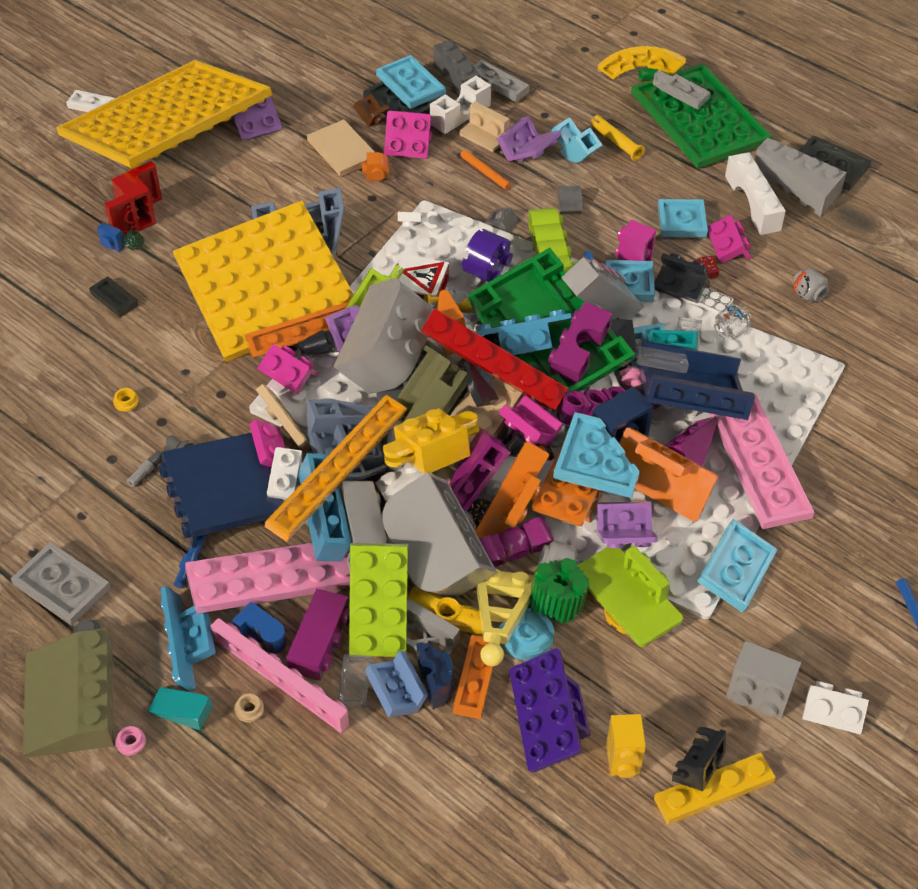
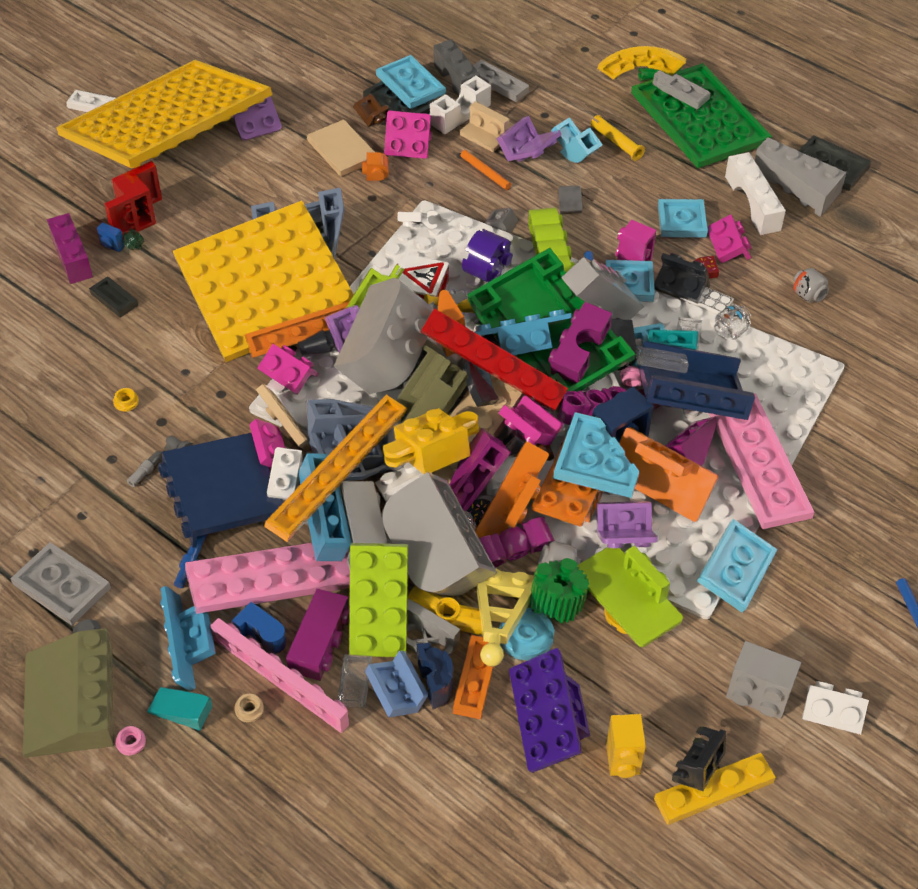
none -> magenta brick [47,213,93,284]

